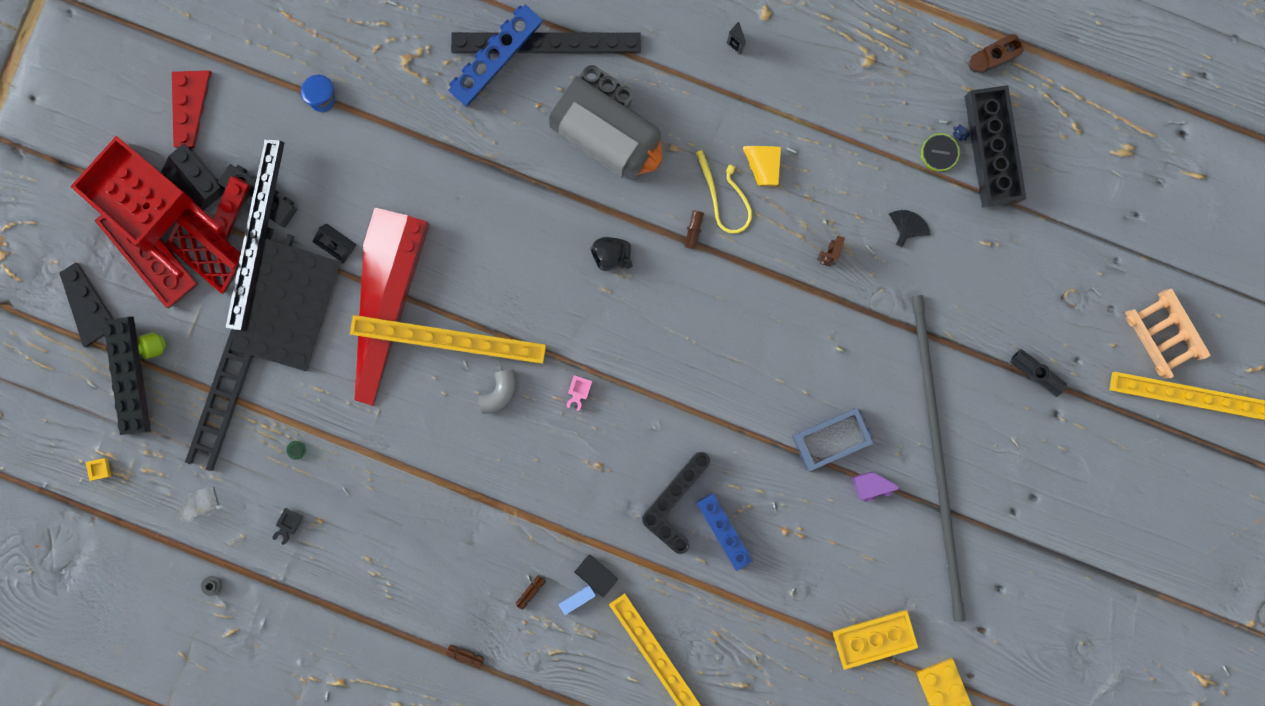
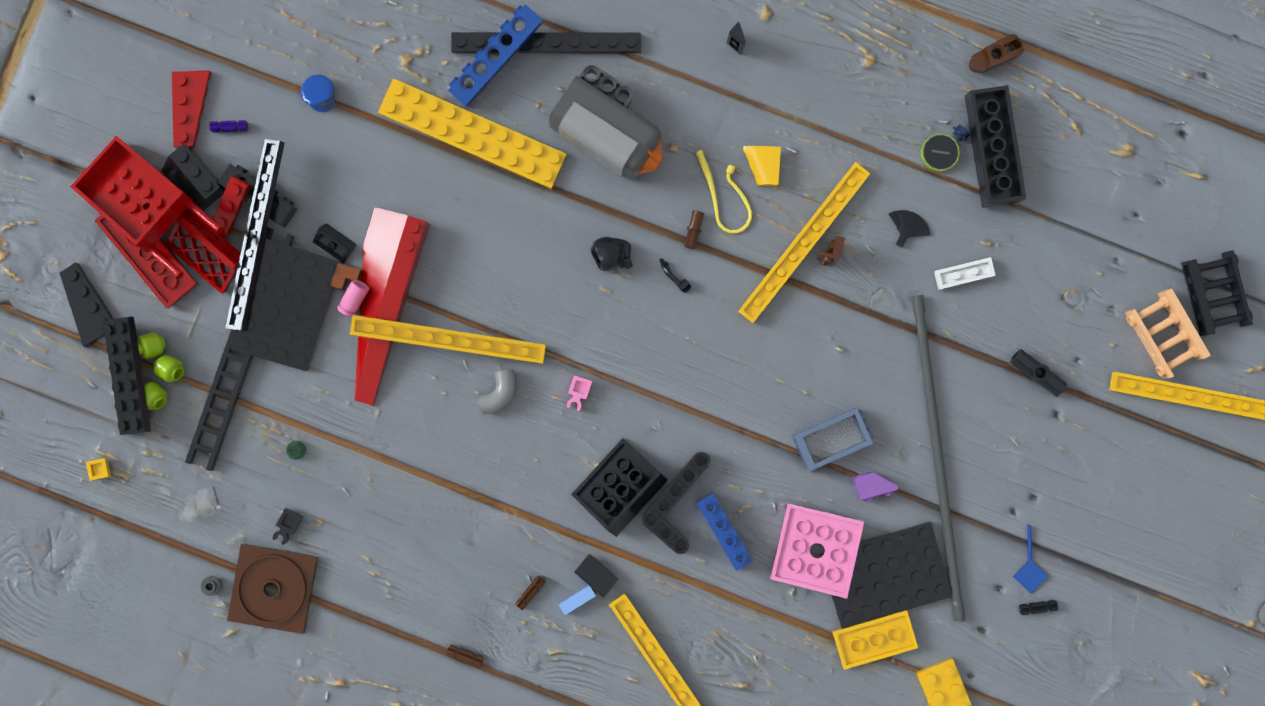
none -> lime head [144,382,168,410]
none -> lime head [154,355,184,383]
none -> dark purple axle [209,120,248,132]
none -> reddish brown piece [227,544,318,634]
none -> dark orange piece [330,263,362,290]
none -> bright pink piece [337,280,369,317]
none -> yellow plate [378,78,567,190]
none -> black slope [571,438,668,537]
none -> black piece [659,258,692,293]
none -> yellow plate [738,162,871,324]
none -> bright pink piece [771,504,864,598]
none -> black plate [819,522,953,629]
none -> white plate [934,257,996,290]
none -> blue piece [1013,525,1048,594]
none -> black axle [1019,600,1058,615]
none -> black fence [1181,250,1253,336]

